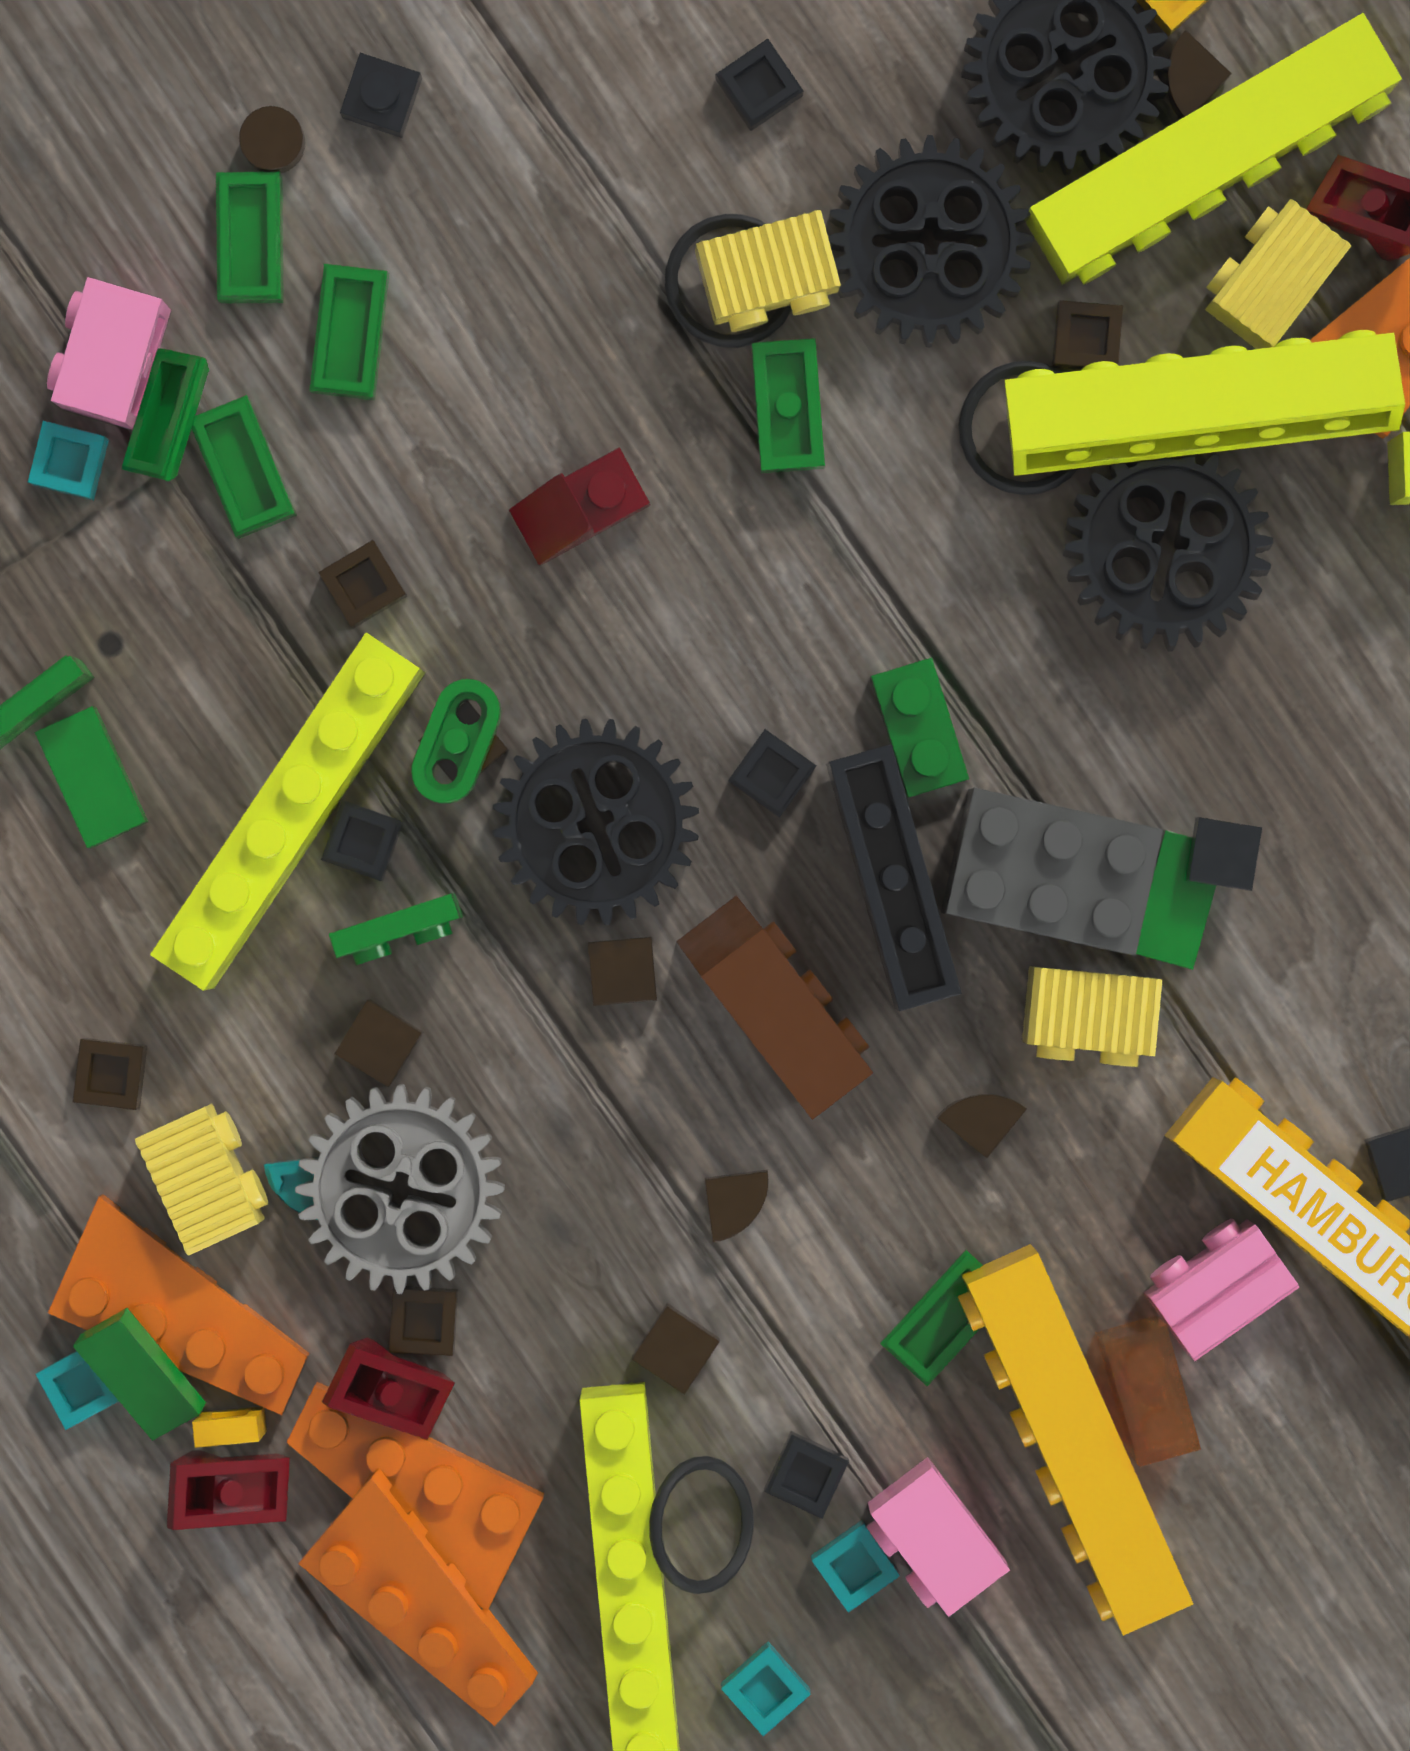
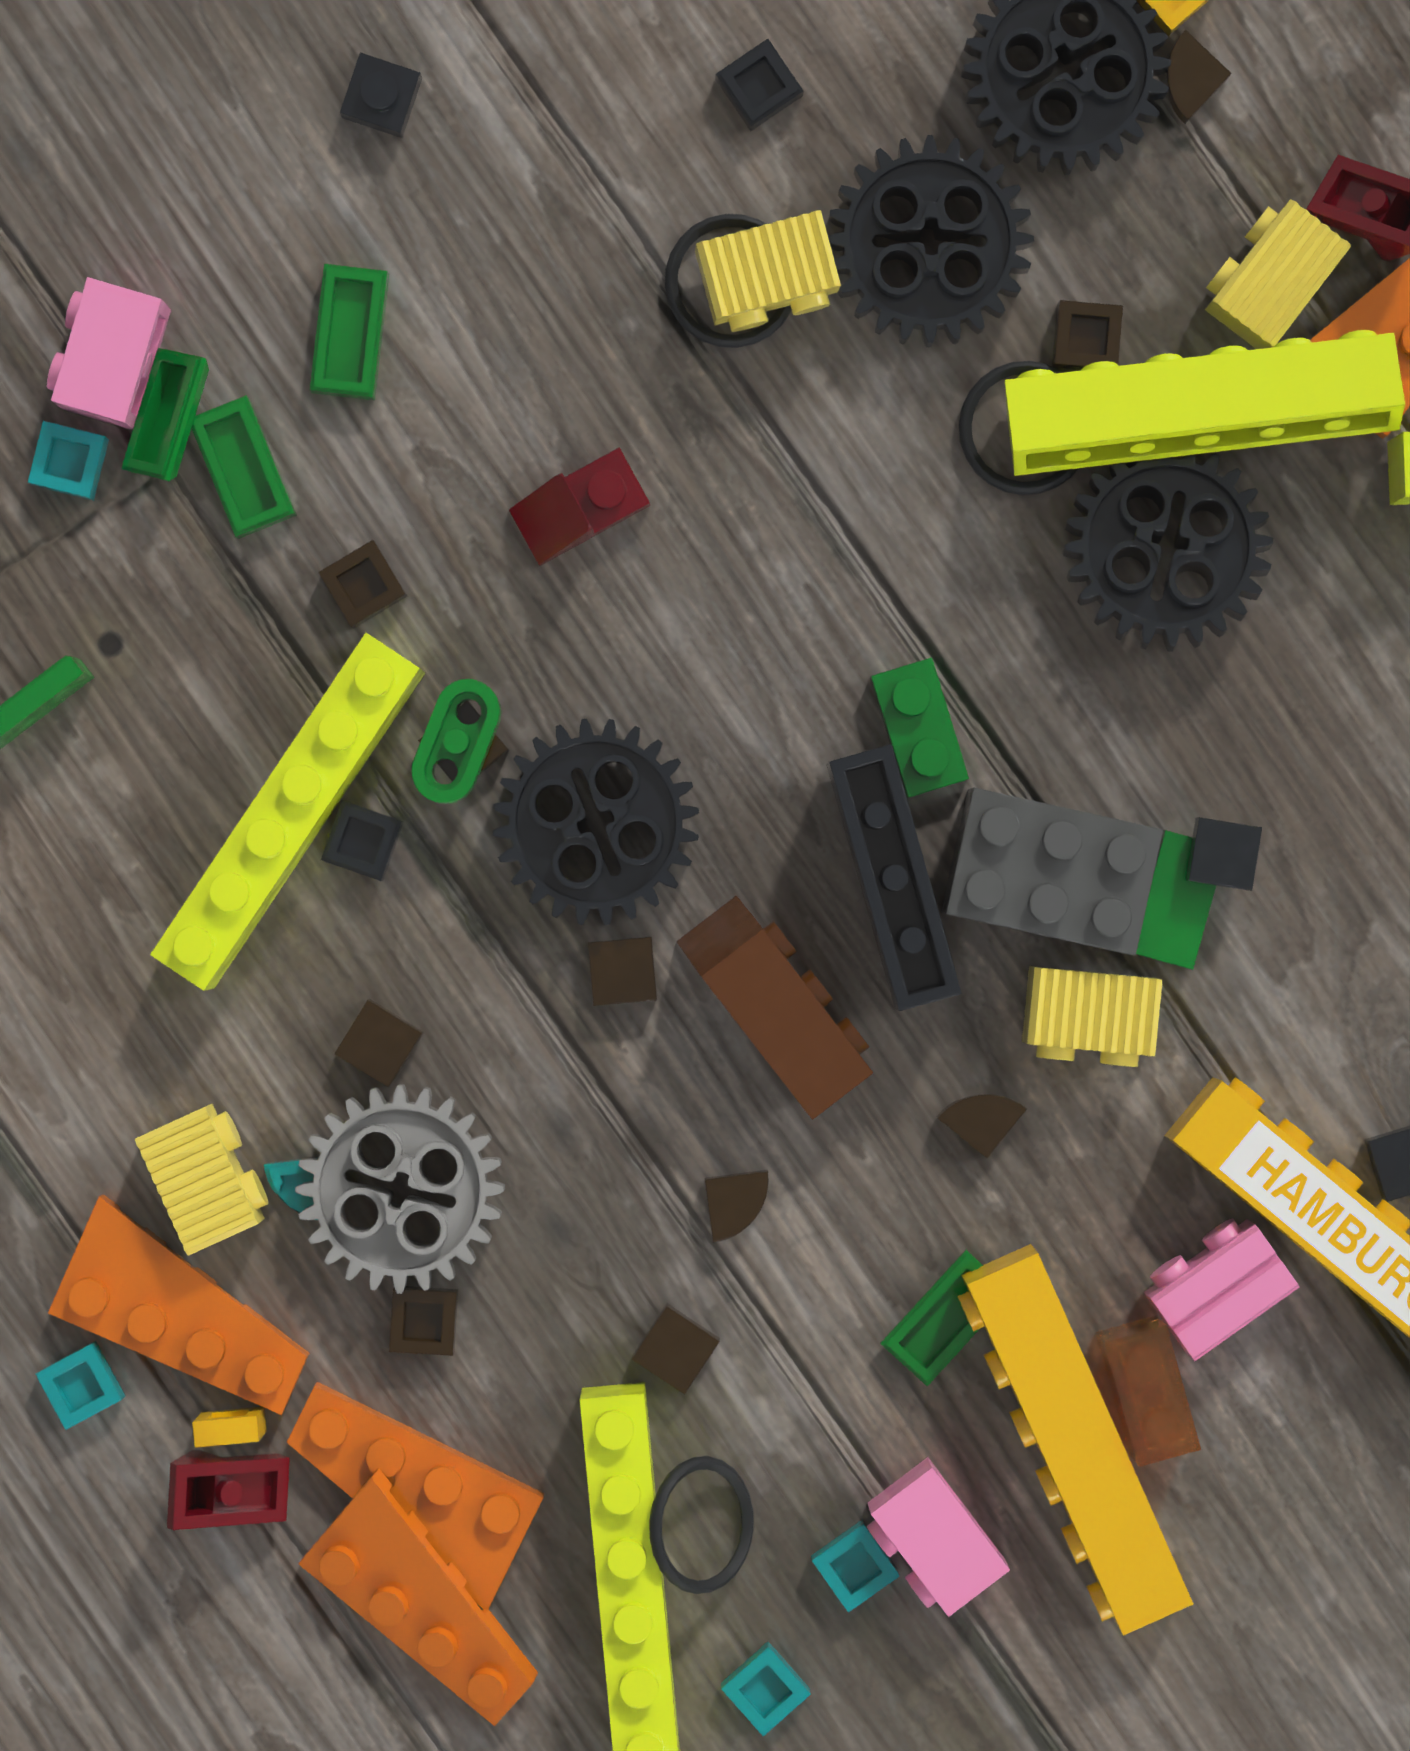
green tile [35,706,149,849] -> none
dark brown tile [73,1038,148,1110] -> none
green tile [73,1308,206,1441] -> none
green tile [216,172,284,303] -> none
dark brown tile [239,106,305,173] -> none
dark red slope [322,1337,455,1440] -> none
green plate [329,893,463,965] -> none
black tile [728,729,817,818] -> none
green plate [751,338,825,473] -> none
black tile [764,1431,849,1519] -> none
neon yellow brick [1026,12,1402,285] -> none

